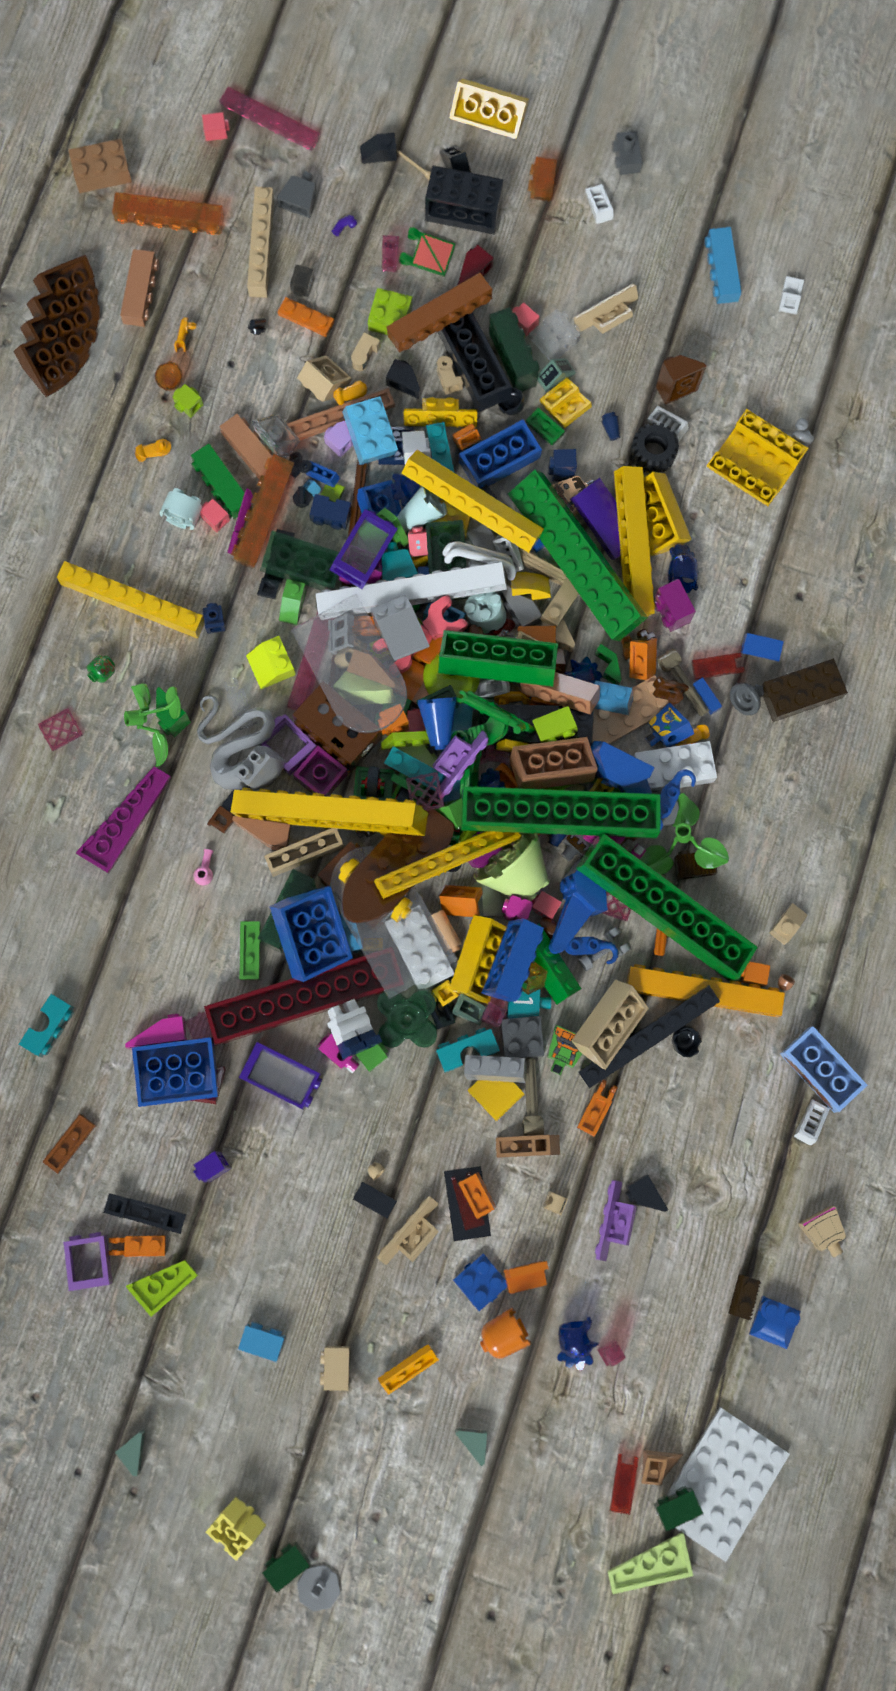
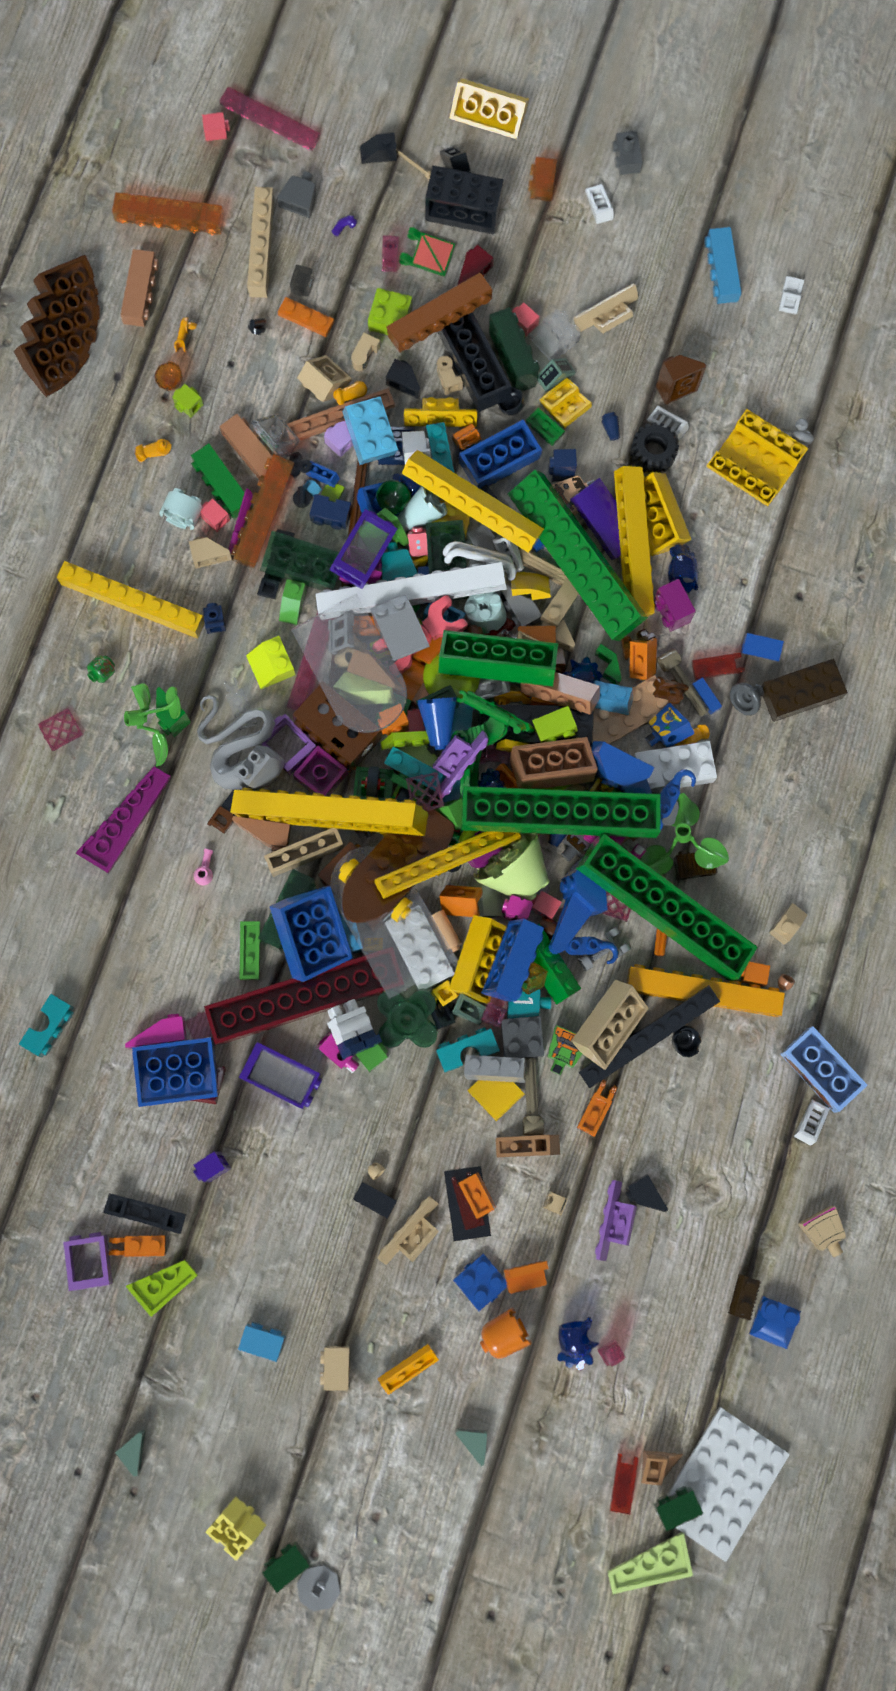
dark orange tile [42,1114,96,1174] -> none
medium nougat brick [68,139,132,193] -> none
none -> tan slope [188,537,232,568]
none -> dark green helmet [376,480,411,514]

